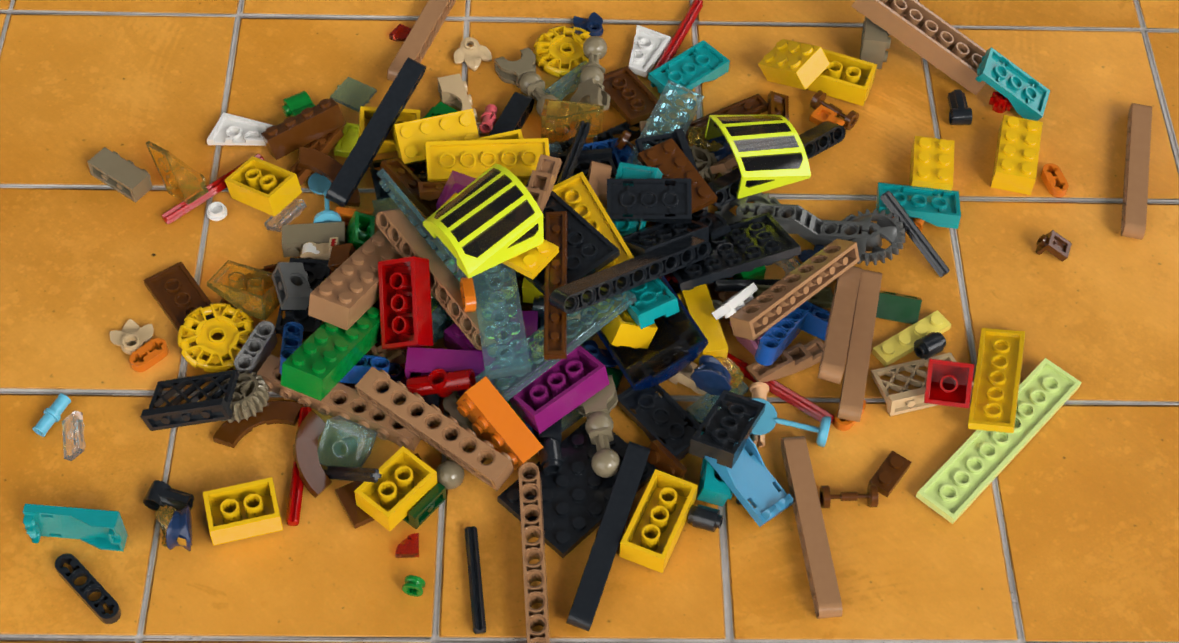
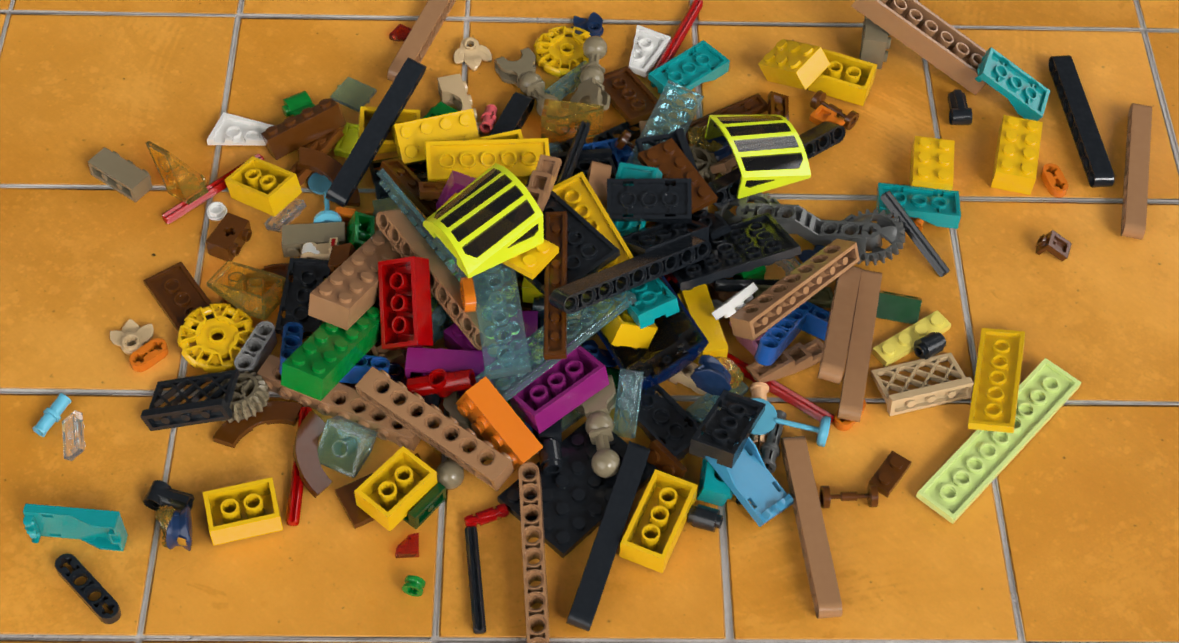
dark grey brick [272,262,313,310] -> none
black axle [324,466,382,483] -> none
red slope [924,359,974,408] -> none
red gear [989,91,1012,113] -> none
none -> reddish brown brick [206,213,252,263]
none -> red axle [464,503,509,527]
none -> clear light blue plate [613,368,644,438]
none -> dark grey pin [760,410,787,473]
none -> black beam [1048,55,1114,188]

